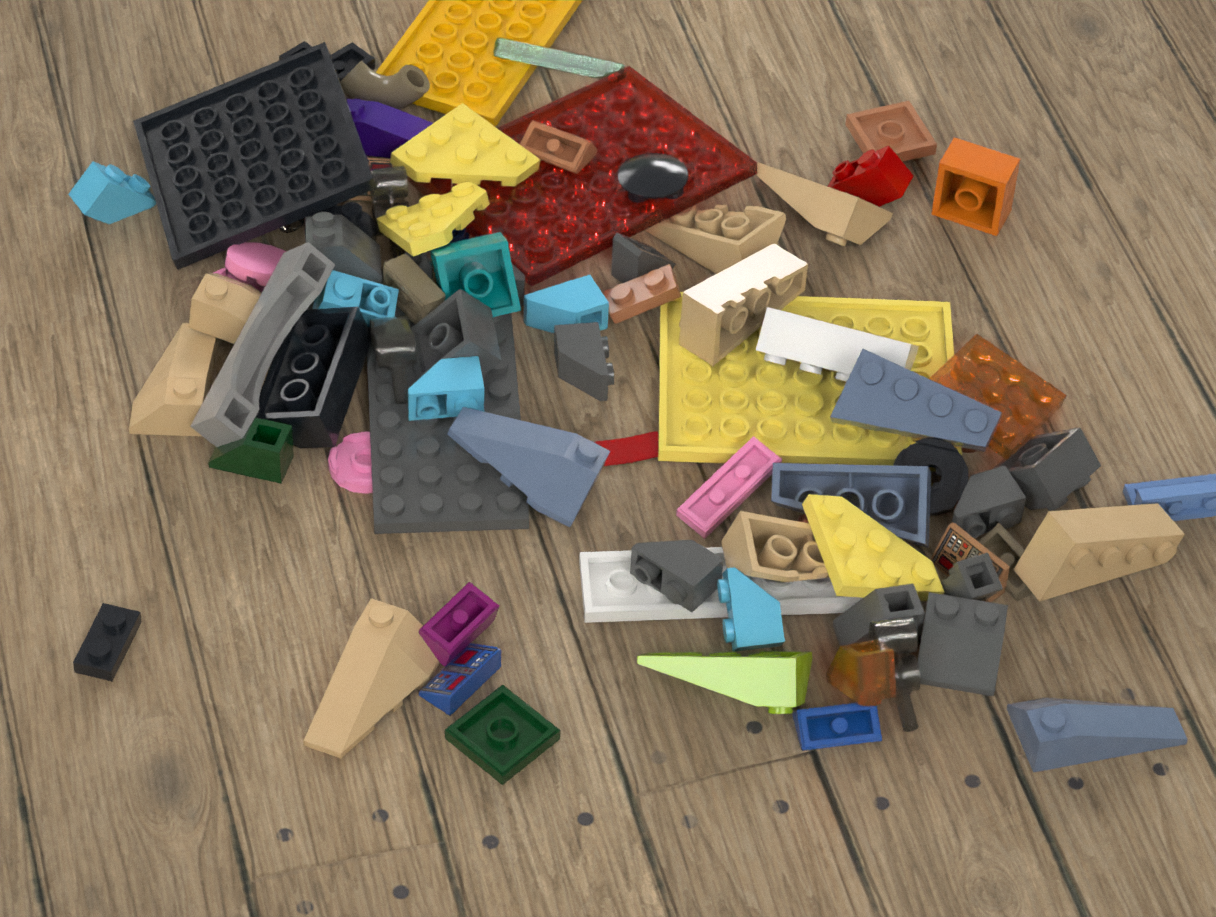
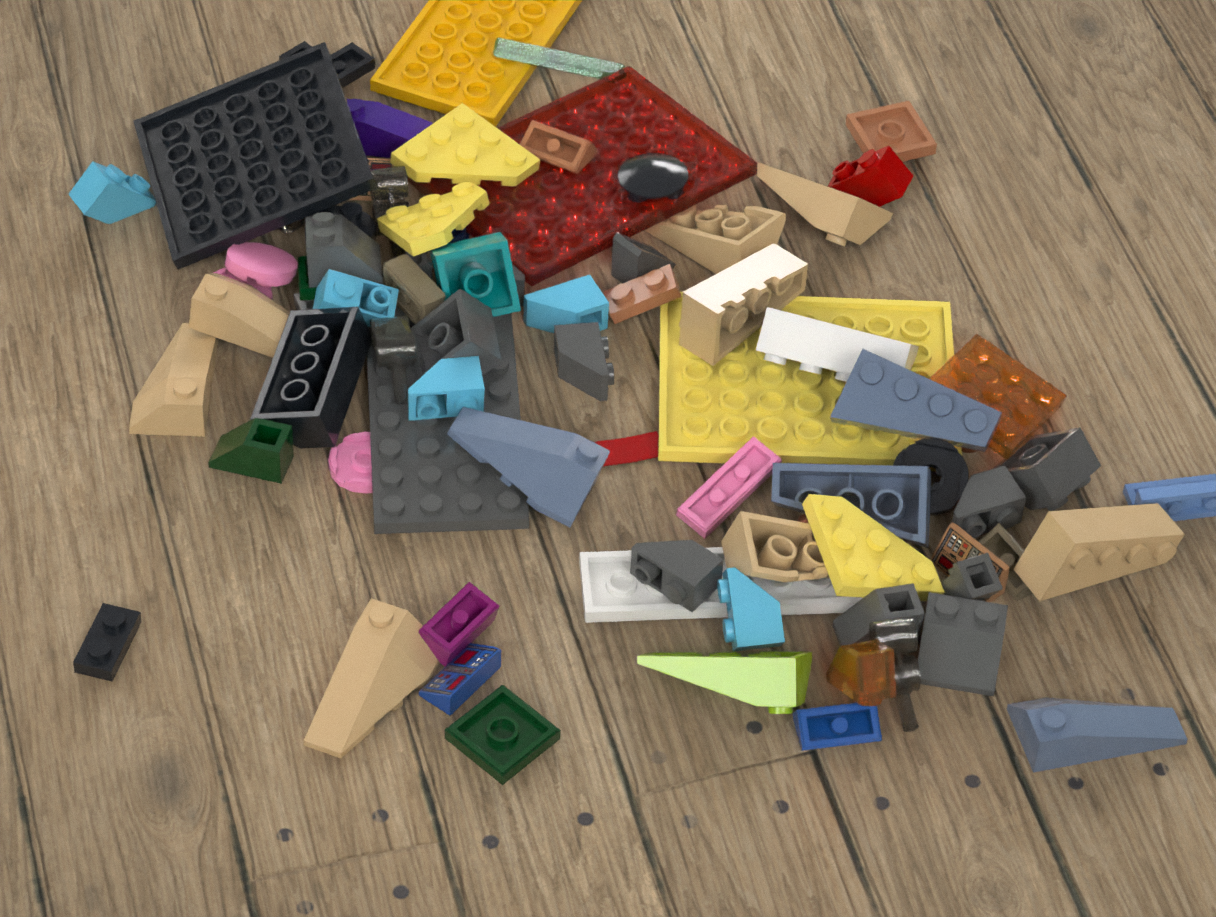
light grey arch [190,242,335,447] -> none
dark tan cylinder [341,60,430,109] -> none
orange brick [931,137,1020,236] -> none

